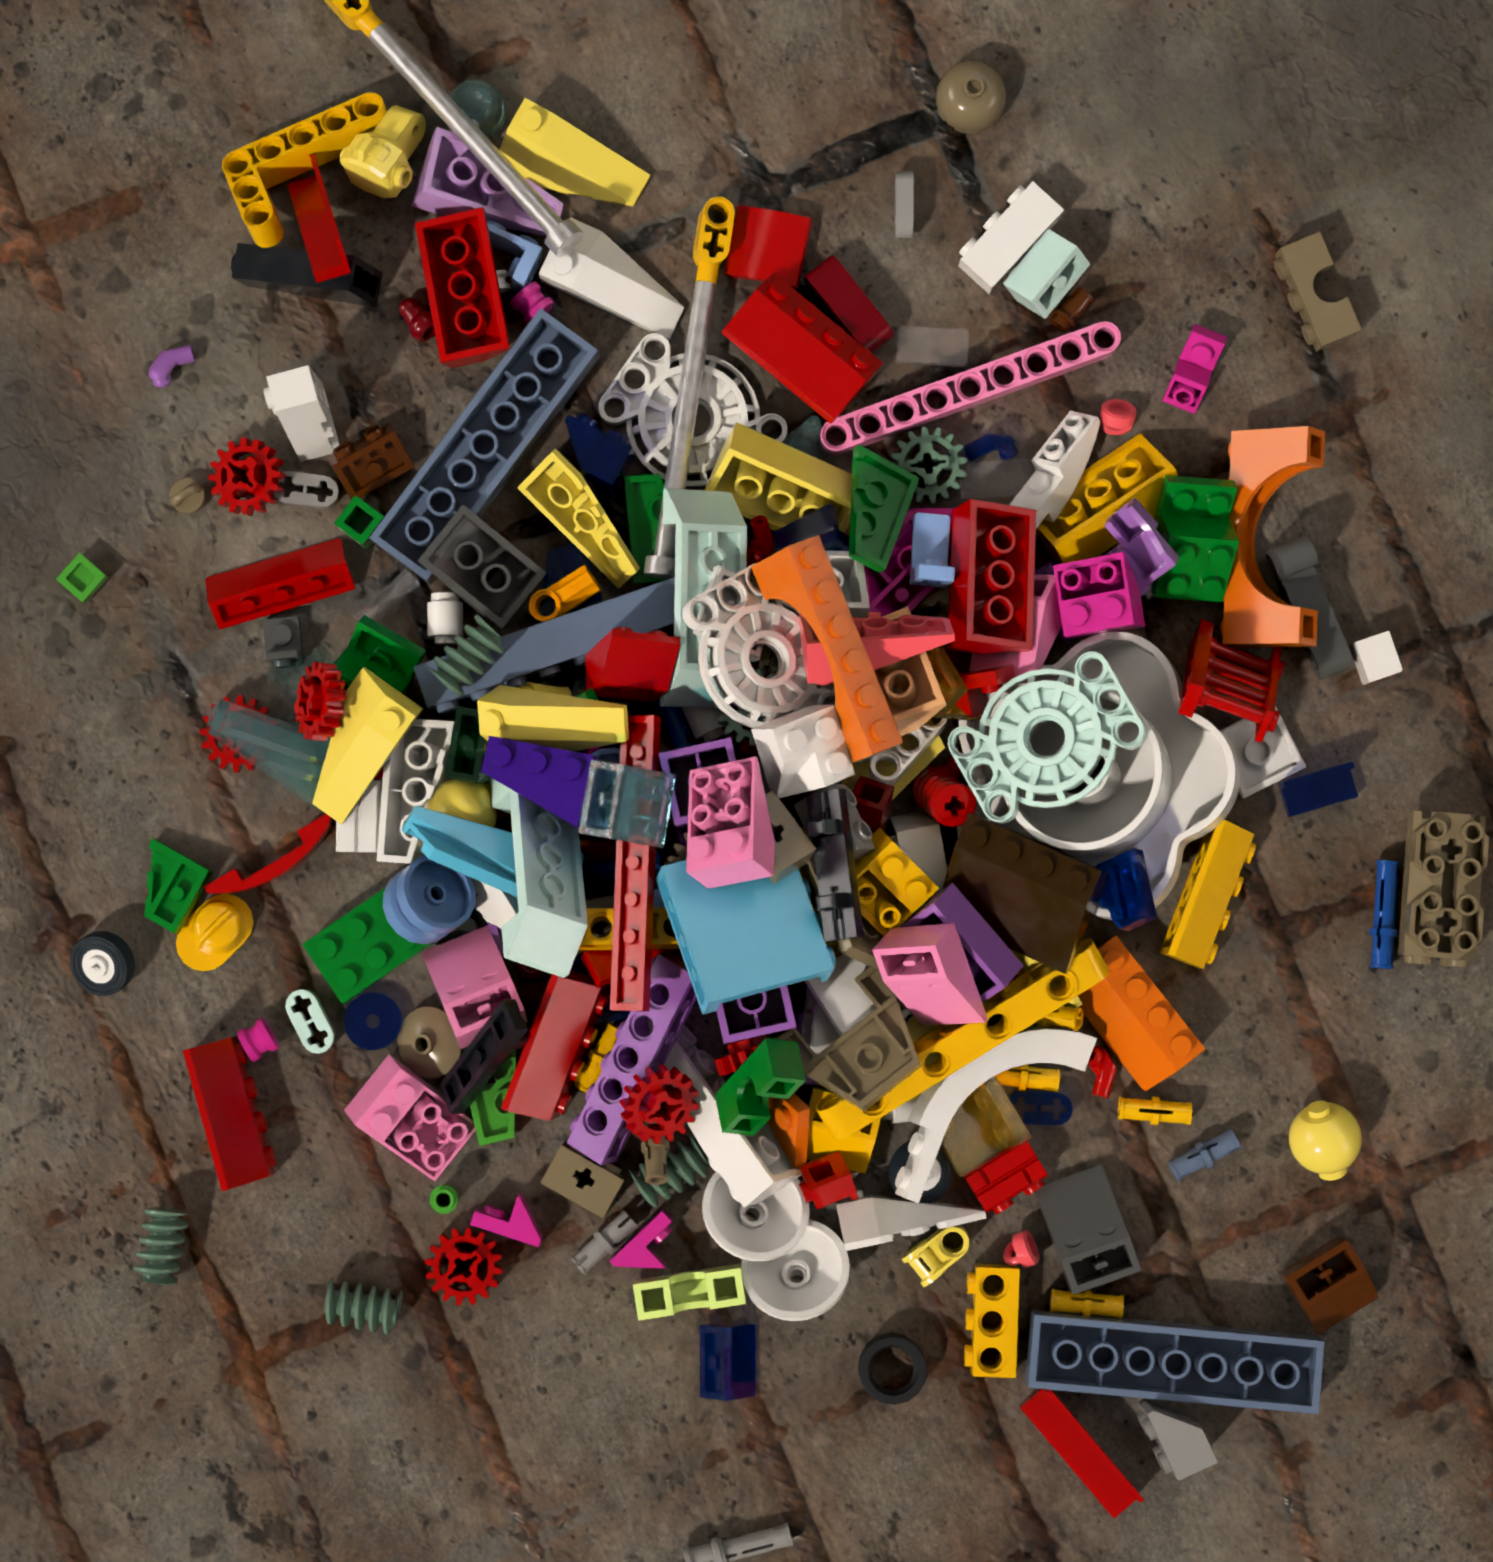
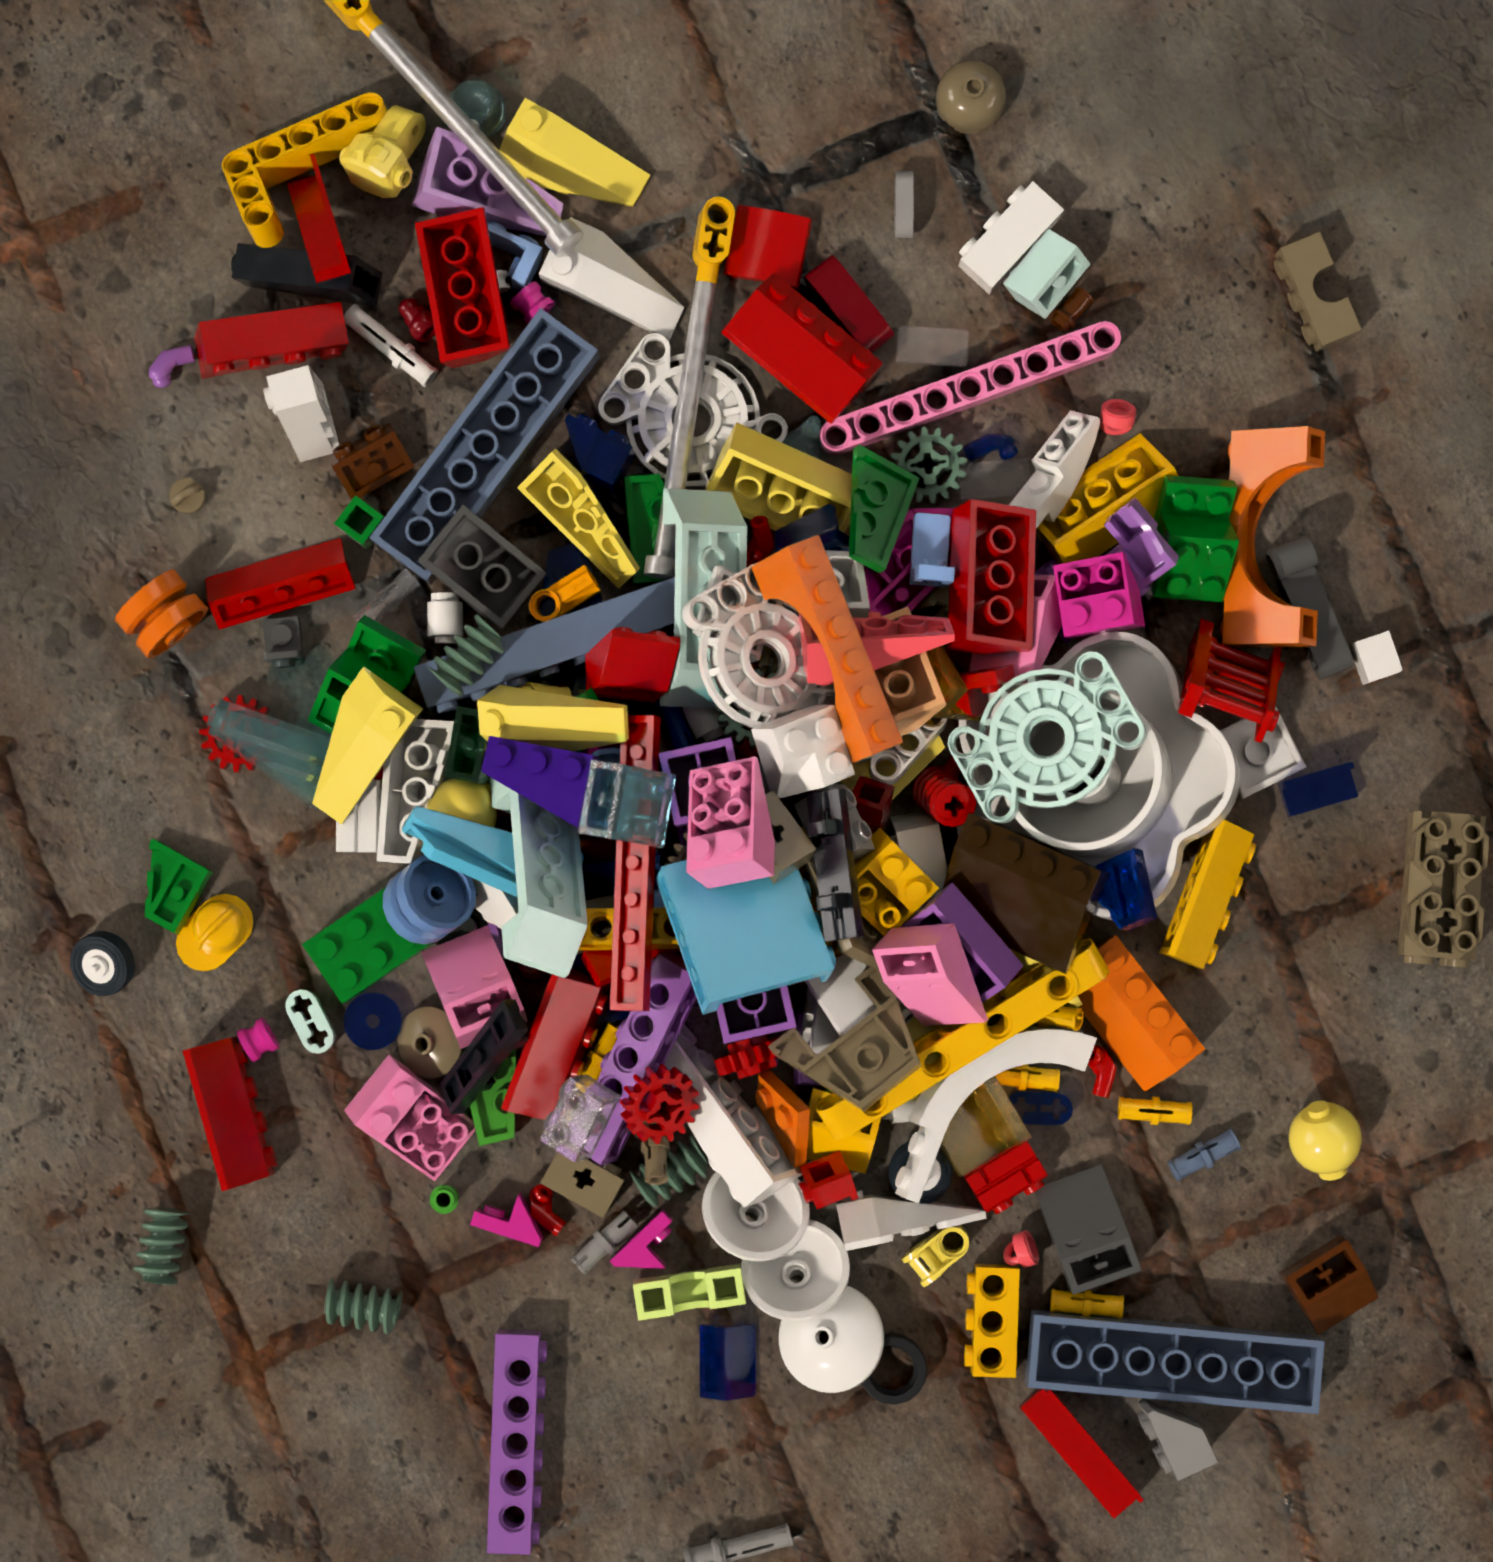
bright green plate [56,552,109,604] -> none
red slope [204,814,336,894] -> none
red gear [208,437,286,516] -> none
light grey beam [274,471,341,509] -> none
red gear [294,662,346,742] -> none
red gear [425,1226,504,1306] -> none
green arch [715,1038,806,1136] -> none
dark pink slope [1162,324,1227,414] -> none
blue pin [1369,860,1400,969] -> none
none -> orange wheel [114,569,208,659]
none -> red wedge [194,302,349,379]
none -> white pin [344,304,438,387]
none -> medium lavender brick [487,1329,547,1555]
none -> red arm [529,1184,566,1236]
none -> clear brick [540,1074,621,1162]
none -> white dish [779,1285,884,1393]

